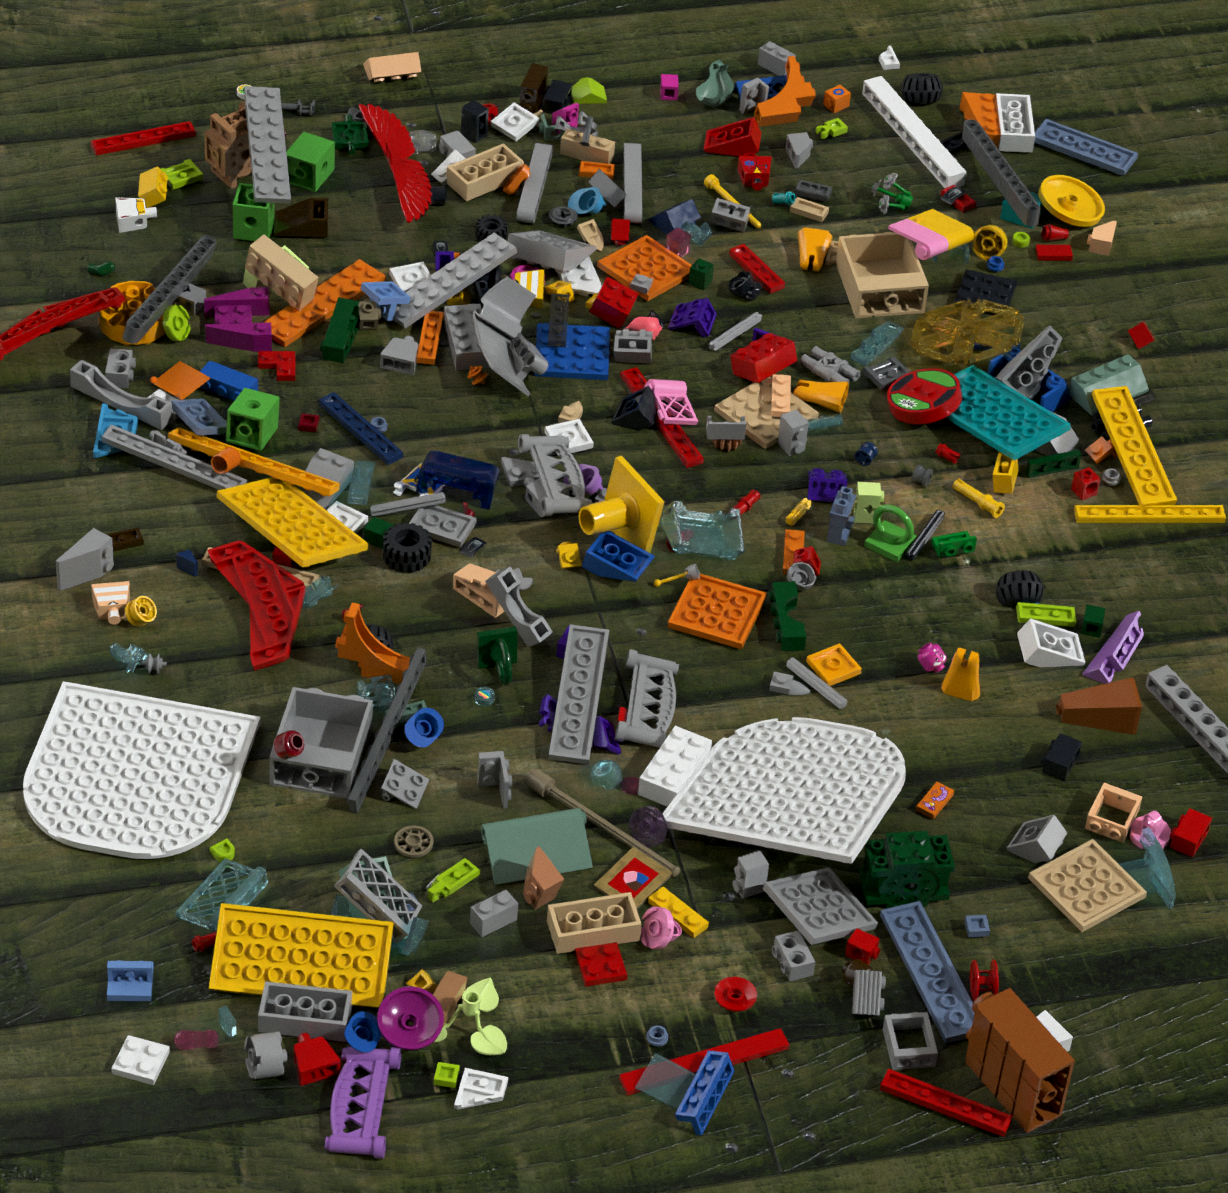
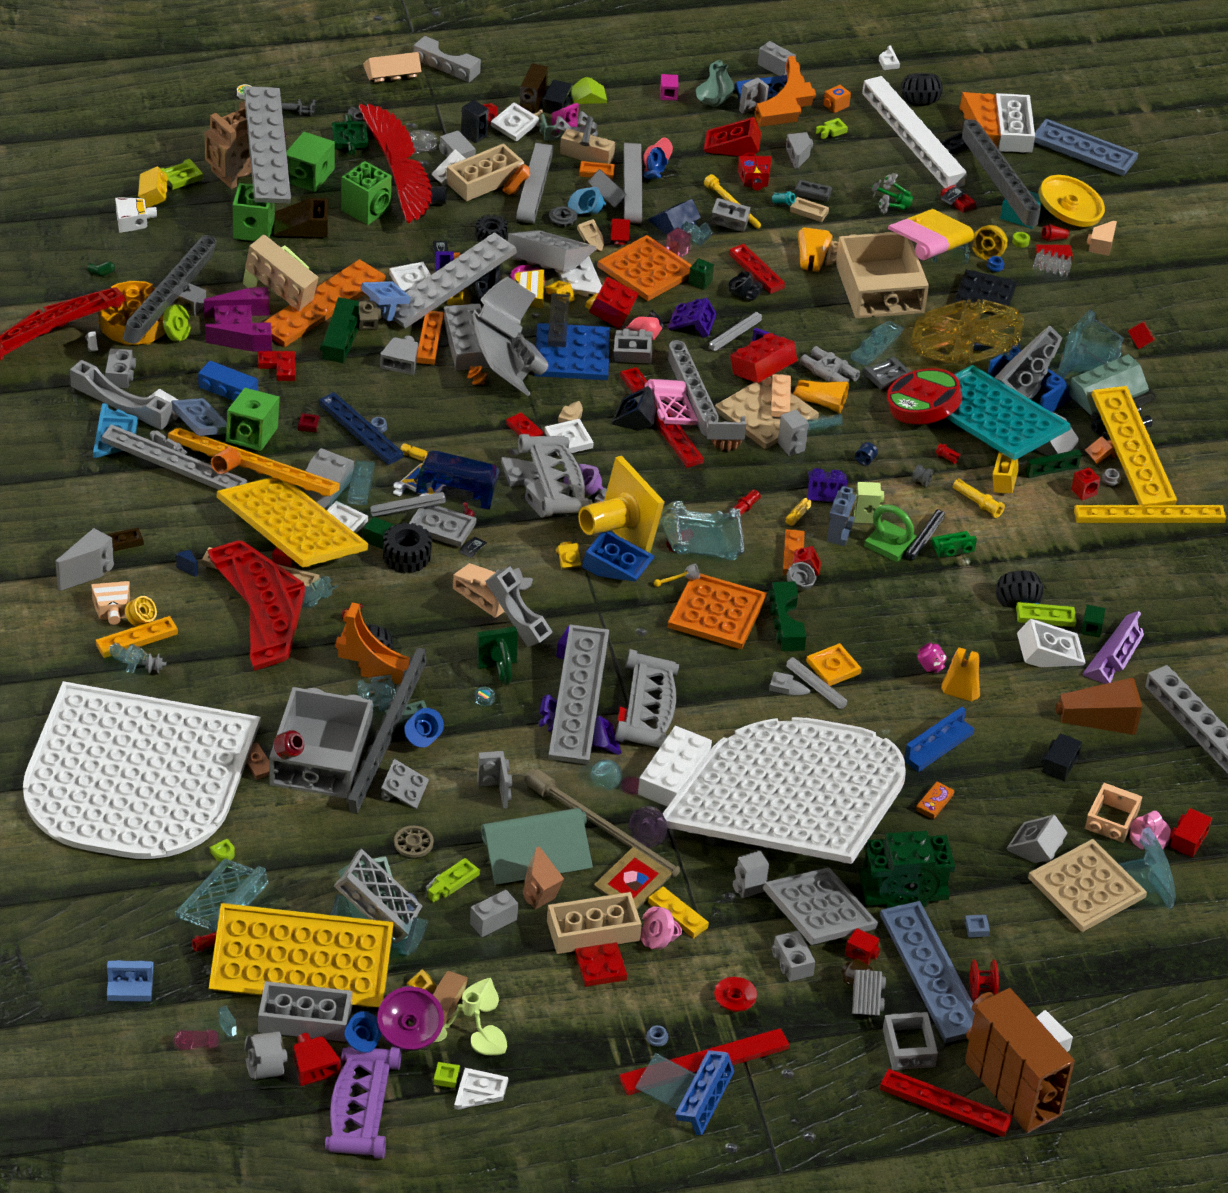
red tile [91,121,196,156] -> none
white plate [112,1035,170,1085] -> none
orange piece [150,361,210,400] -> none
light grey plate [630,274,653,294] -> none
none -> white tile [85,332,98,352]
none -> light orange plate [96,616,178,658]
none -> nougat plate [246,742,270,780]
none -> bright green brick [341,161,392,225]
none -> yellow axle [400,443,436,464]
none -> light grey arch [413,36,481,82]
none -> red plate [506,412,544,436]
none -> blue hair [643,137,673,180]
none -> light grey beam [668,340,719,436]
none -> blue fence [904,707,974,772]
none -> clear piece [1033,249,1072,278]
none -> clear light blue windscreen [1057,309,1124,378]

